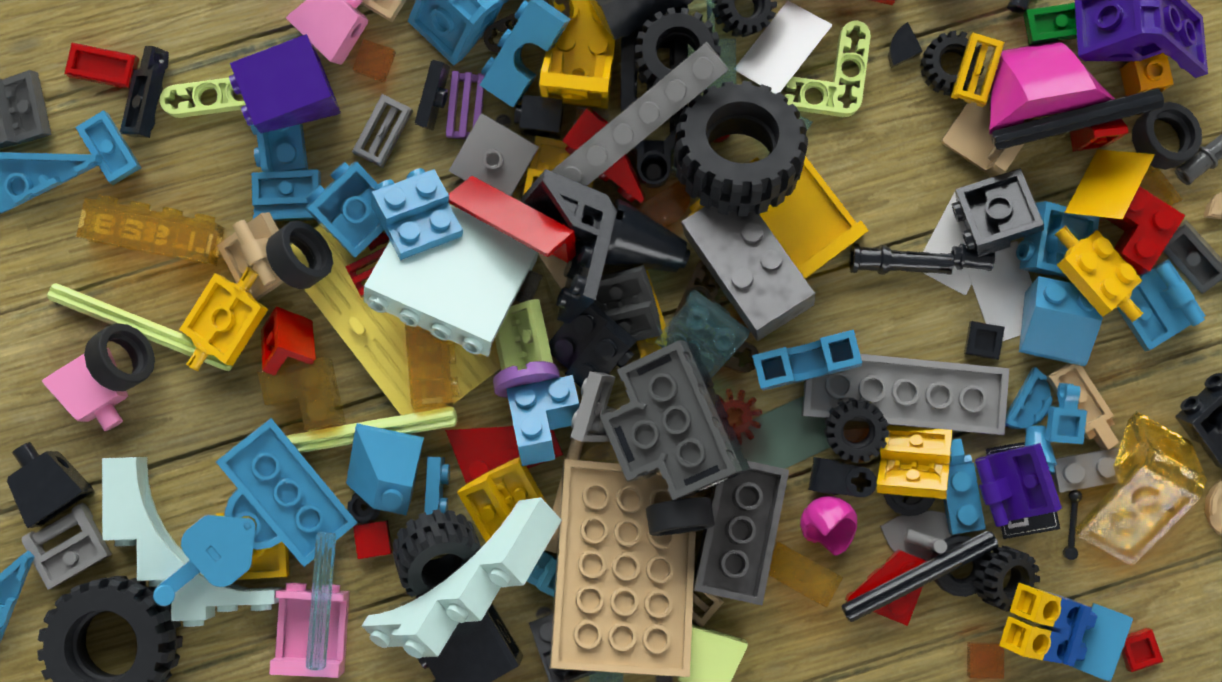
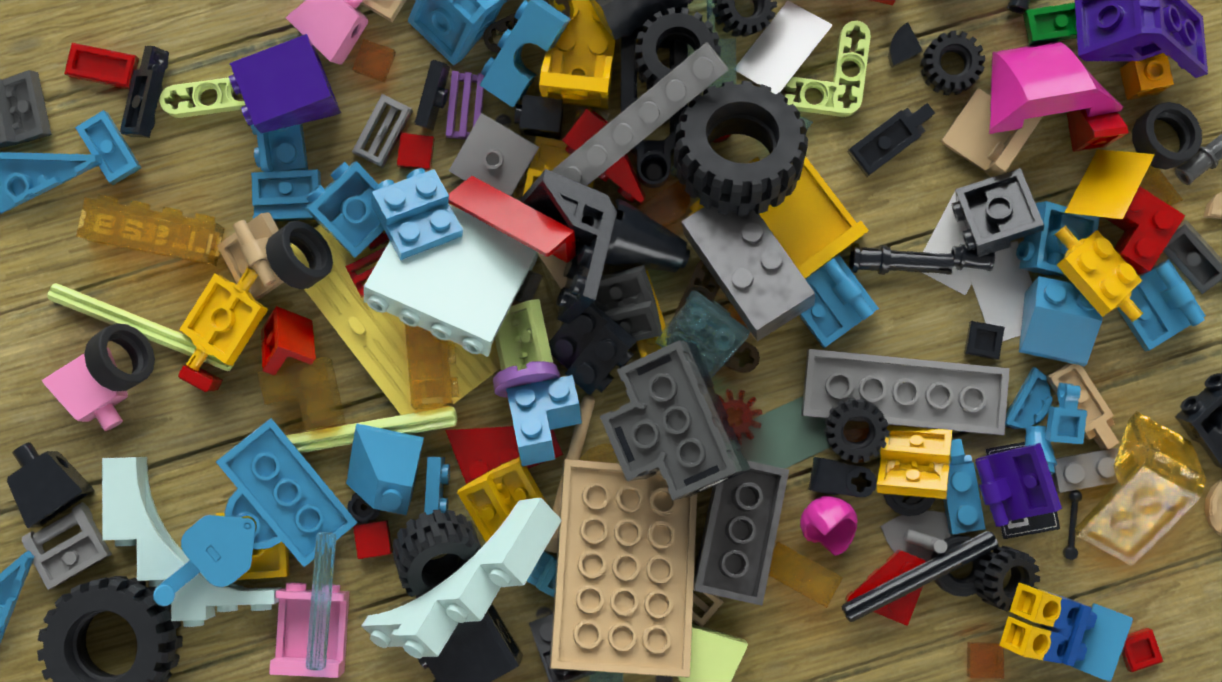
light grey plate [570,371,618,442] -> none
black tyre [646,497,715,536] -> none
dark azure arch [752,330,862,391] -> none
yellow tile [951,32,1005,108] -> none
black axle [992,89,1164,150] -> none
none -> red tile [178,365,223,392]
none -> red tile [397,133,435,171]
none -> dark azure plate [799,255,879,348]
none -> black hinge [847,103,935,177]

